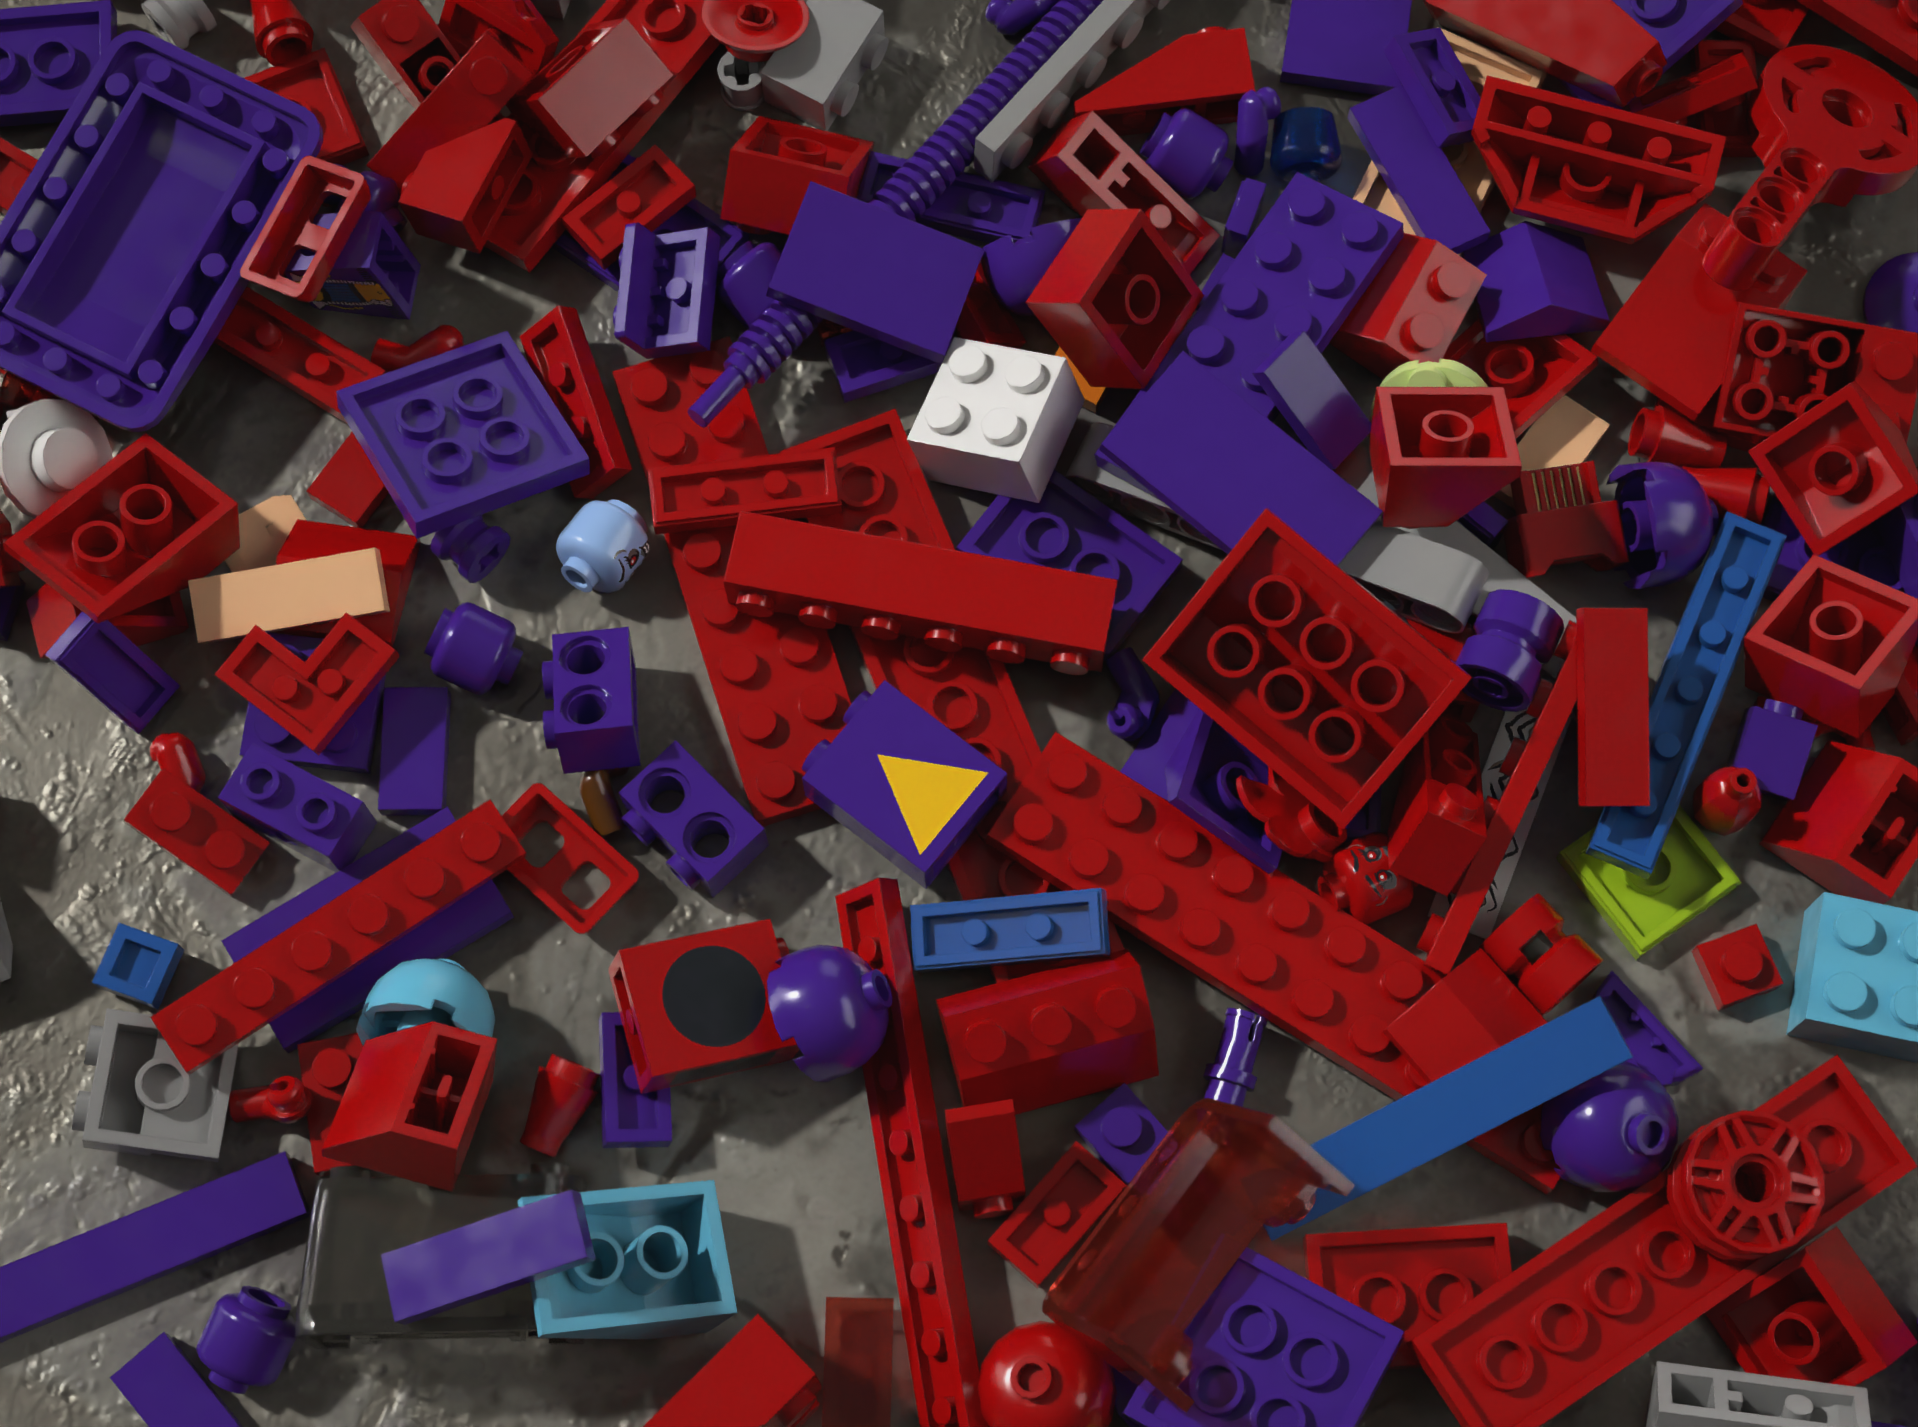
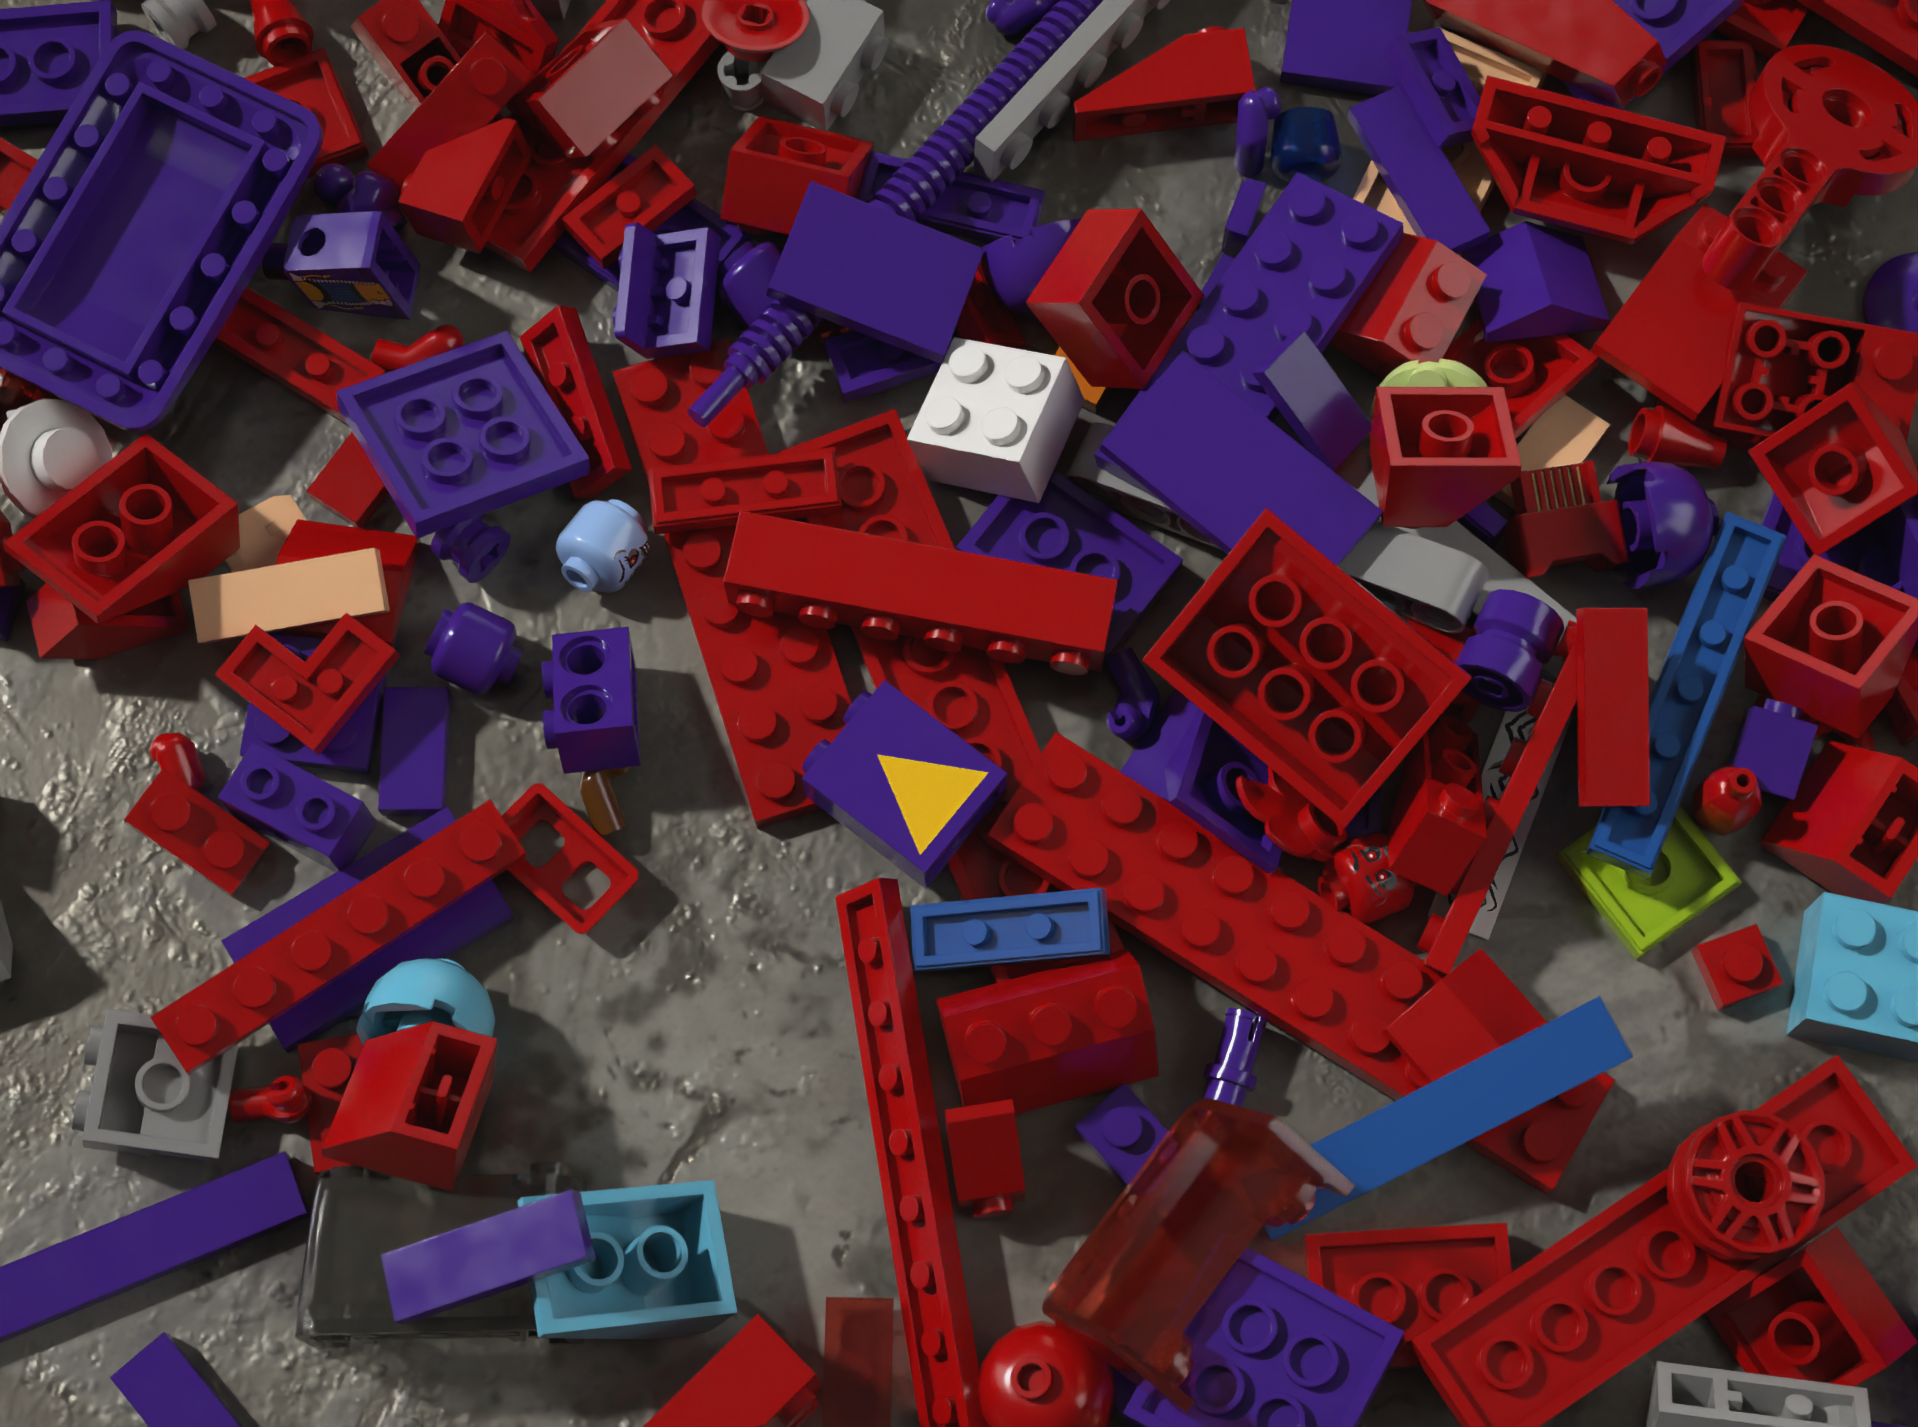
dark purple tile [45,611,180,734] -> none
blue plate [92,923,184,1010] -> none
dark purple head [196,1286,299,1394] -> none
red piece [240,156,371,302] -> none
red cone [519,1053,600,1157] -> none
dark purple plate [599,1012,673,1148] -> none
brick [608,919,800,1094] -> none
dark purple brick [619,740,769,898] -> none
dark purple cylinder [767,945,893,1082] -> none
red plate [988,1141,1127,1289] -> none
red slope [1027,111,1220,275] -> none
dark purple head [1140,108,1234,200] -> none
red wheel [1477,893,1604,1017] -> none
dark purple cylinder [1540,1061,1679,1192] -> none
dark purple tile [1592,971,1703,1087] -> none
red plate [1628,52,1758,126] -> none
red cone [1682,466,1770,525] -> none

